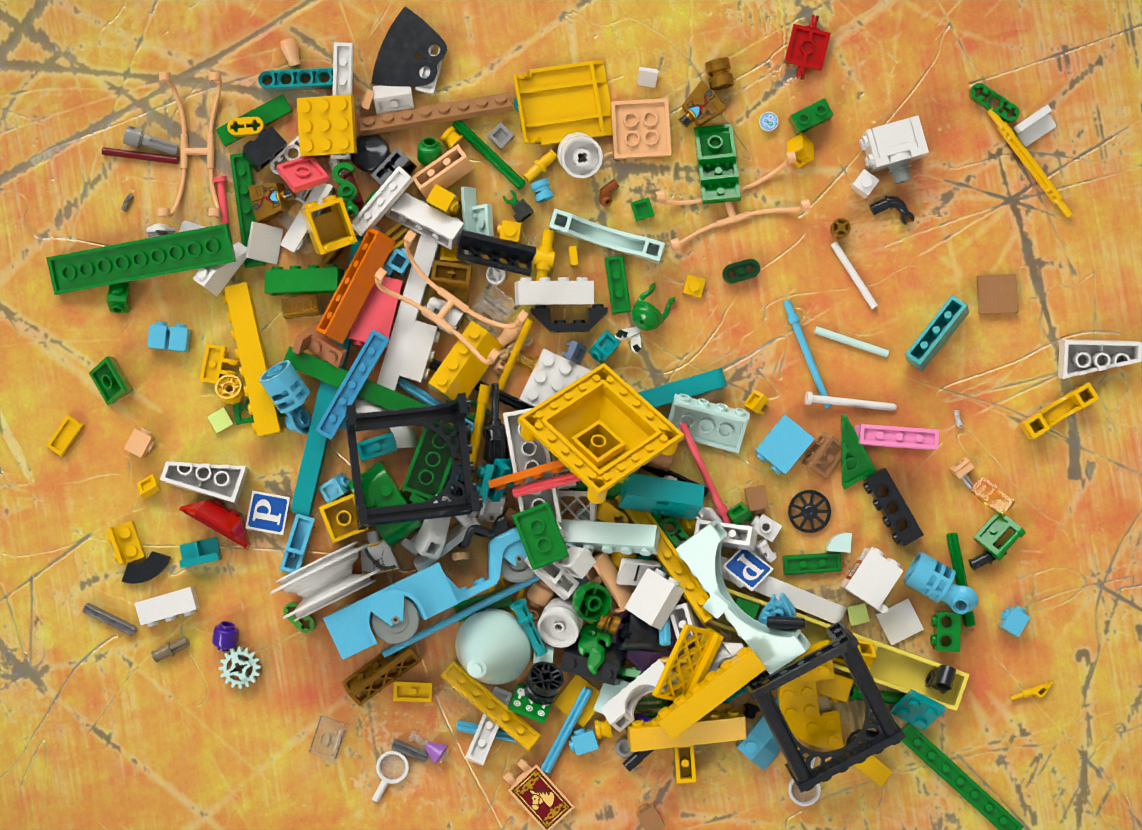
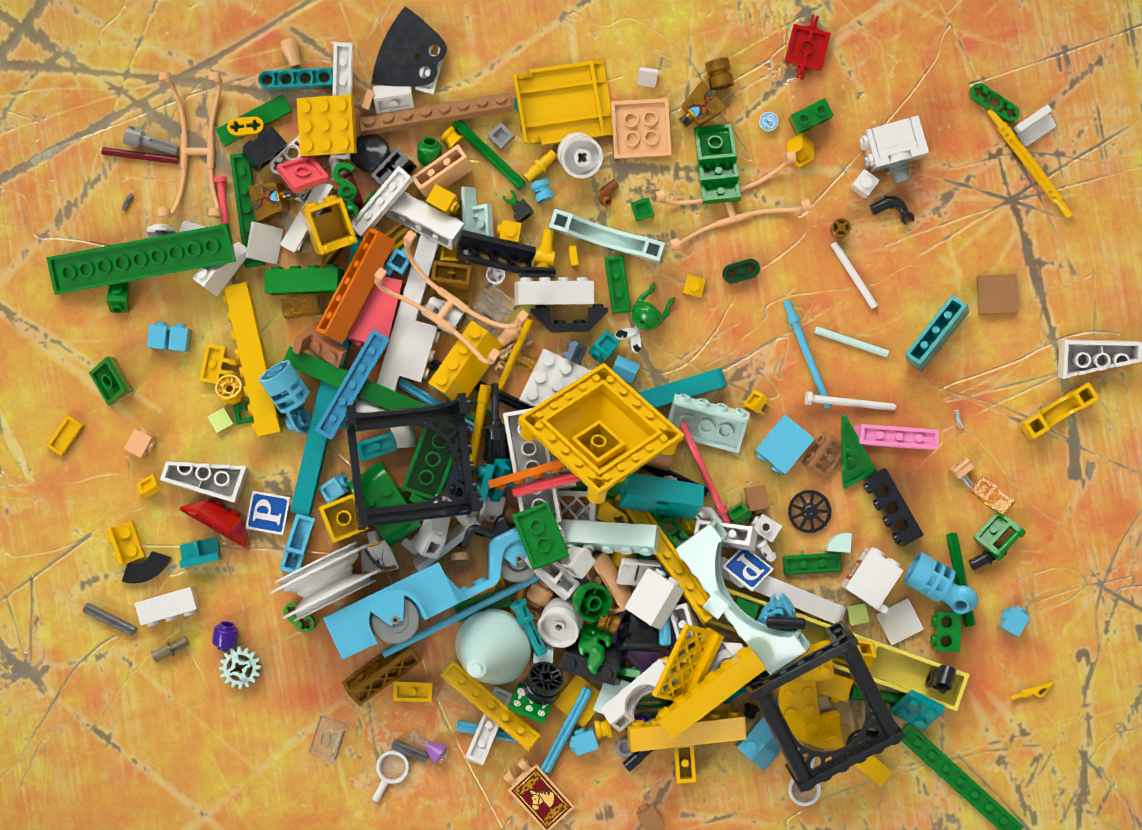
none -> black axle [518,267,556,278]
none -> medium azure piece [612,355,640,384]

